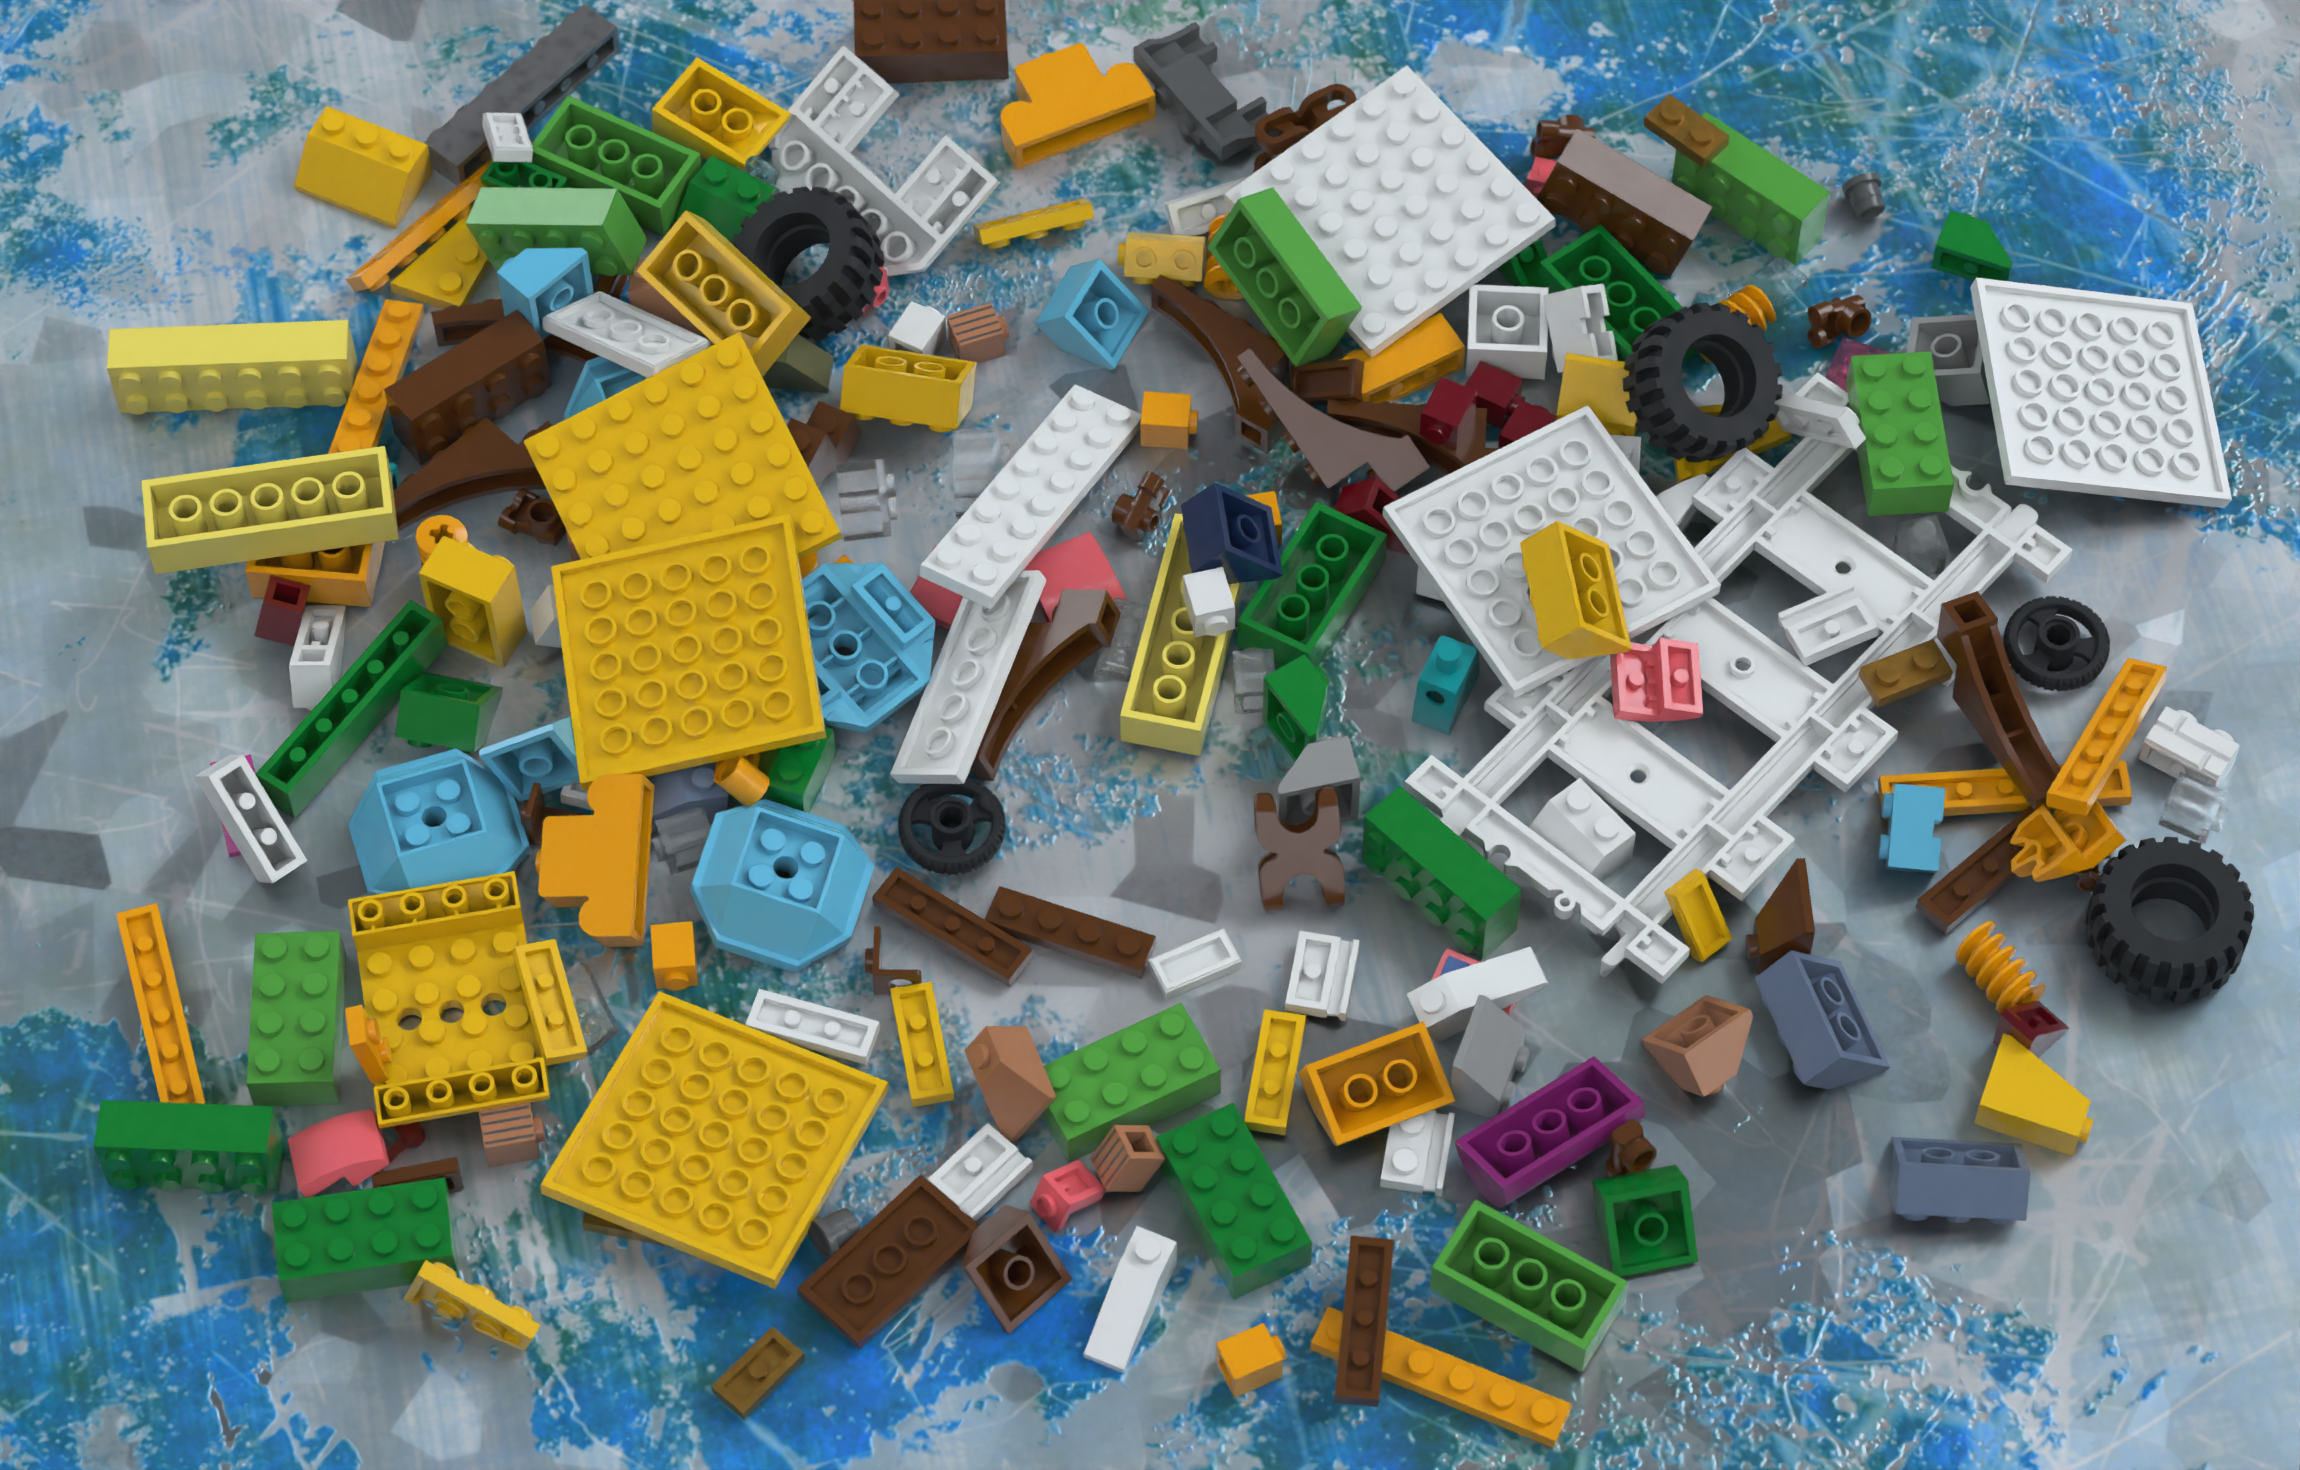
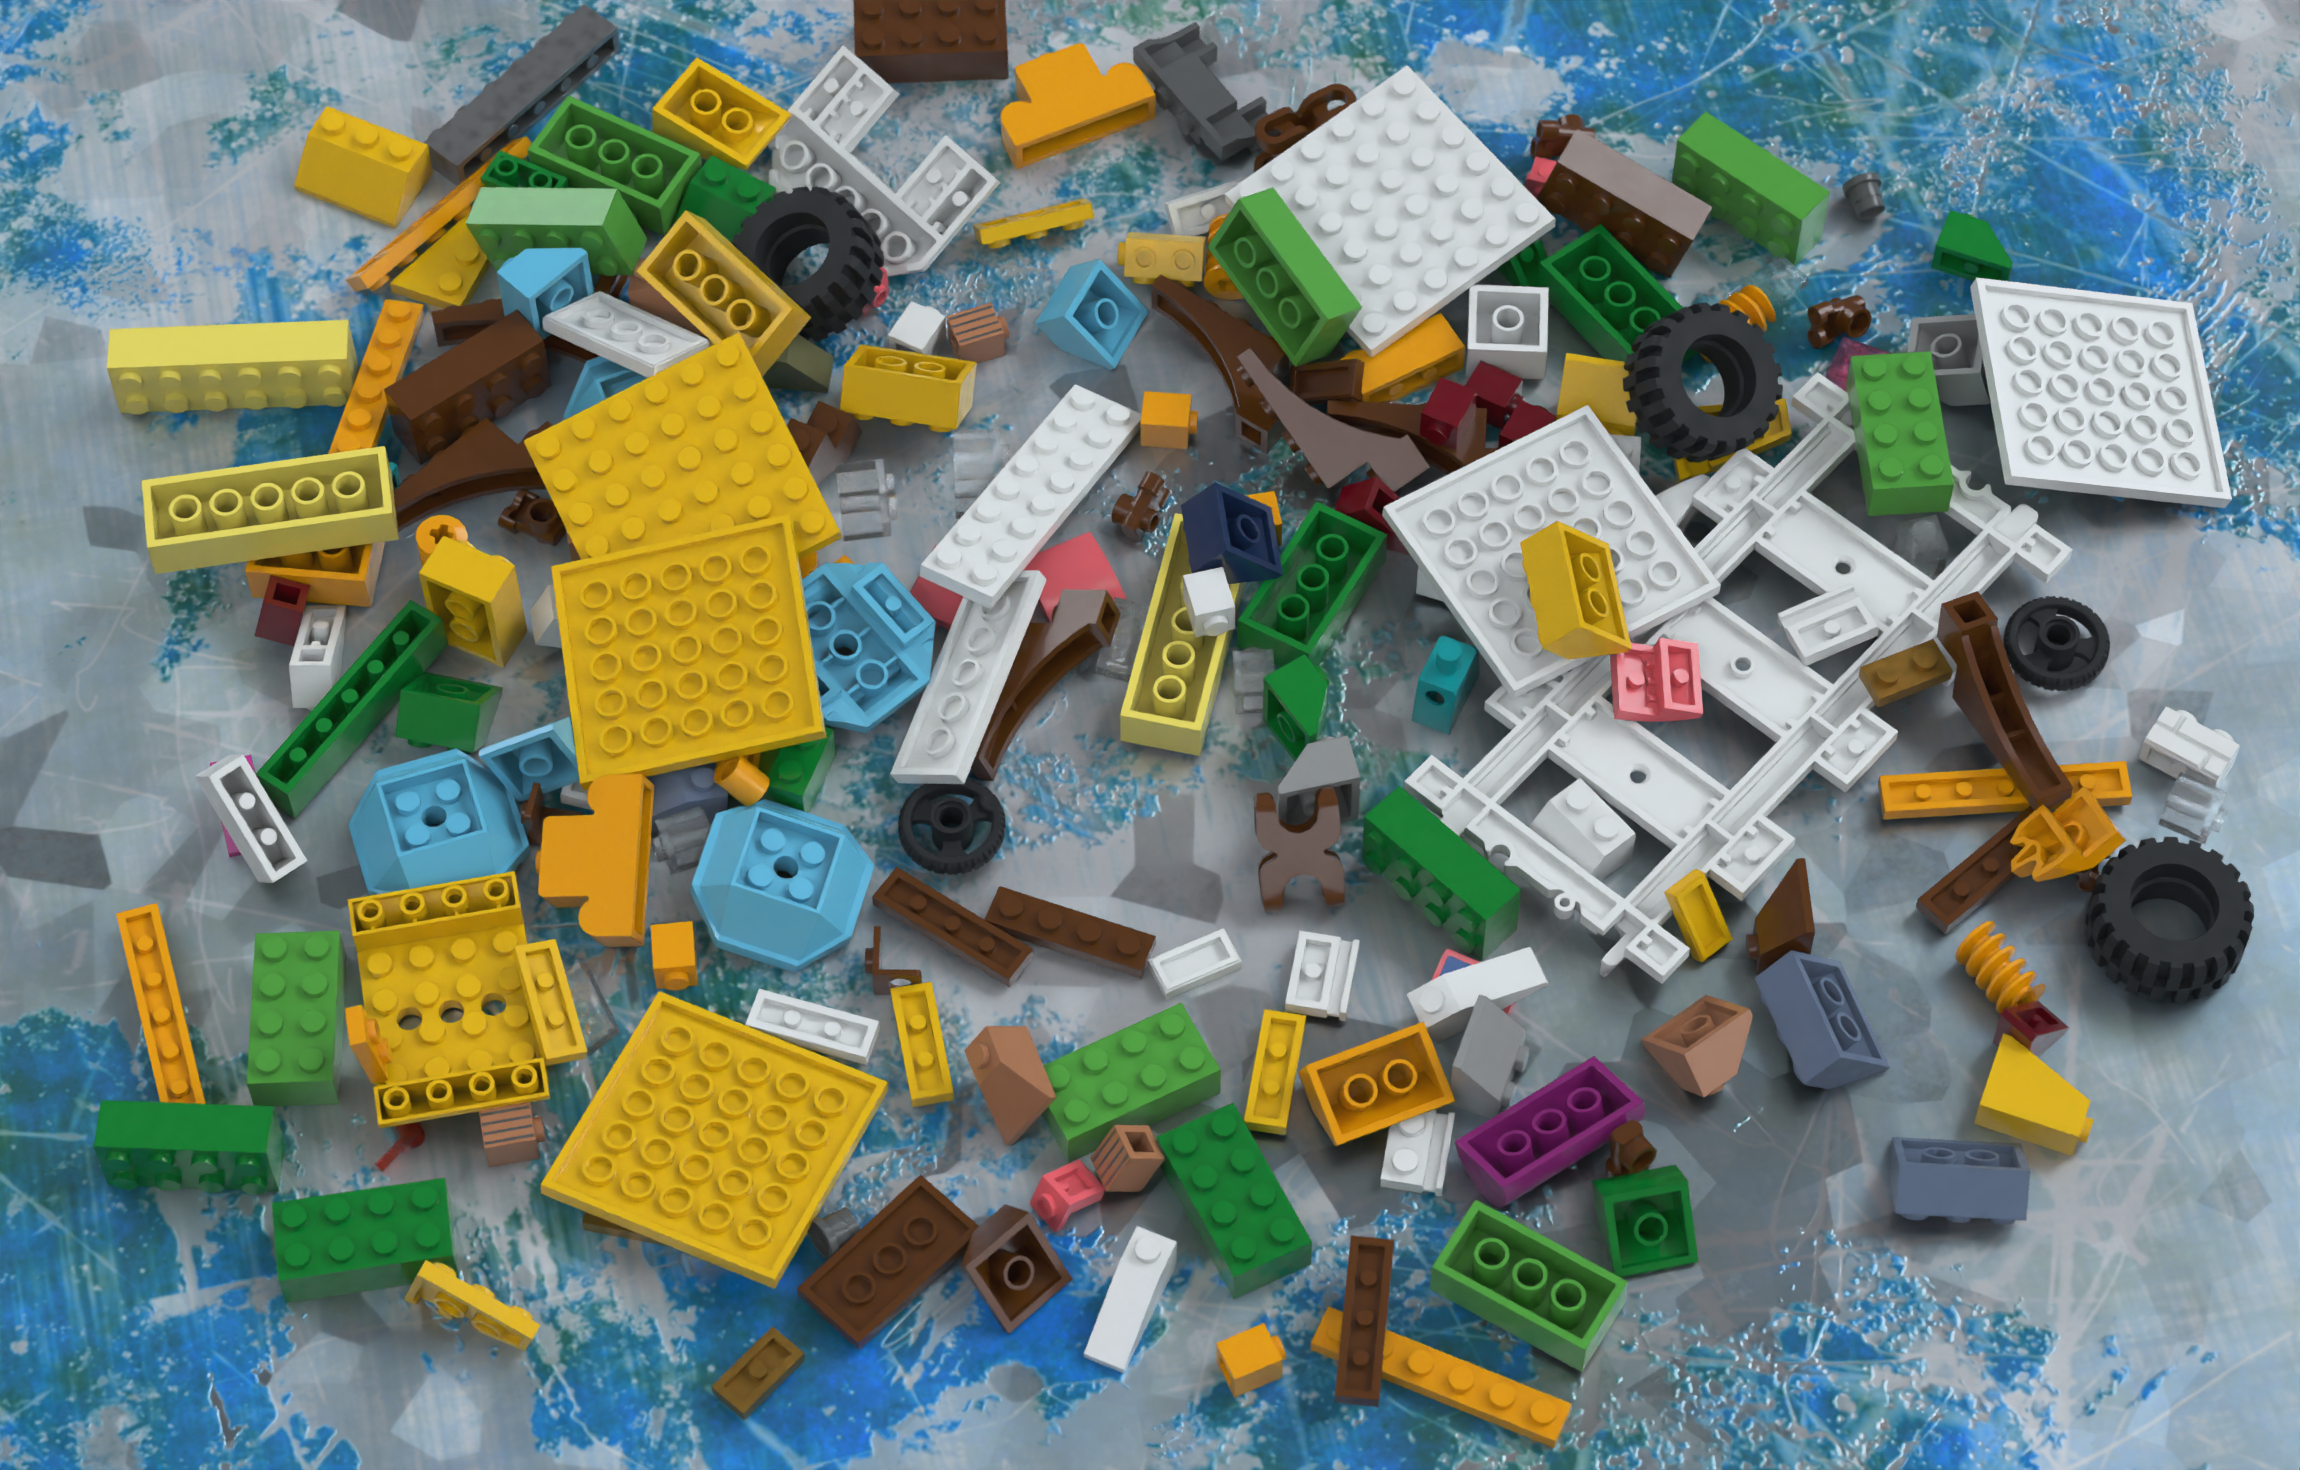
coral slope [287,1109,390,1198] -> none
reddish brown tile [372,1157,464,1193] -> none
white plate [482,113,533,162] -> none
clear light blue arm [745,155,781,194] -> none
white plate [928,1123,1033,1223] -> none
white brick [1543,284,1618,373] -> none
pearl gold plate [1643,94,1729,168] -> none
white plate [1775,393,1866,449] -> none
medium azure brick [1878,783,1945,874] -> none
light orange plate [2046,658,2167,816] -> none

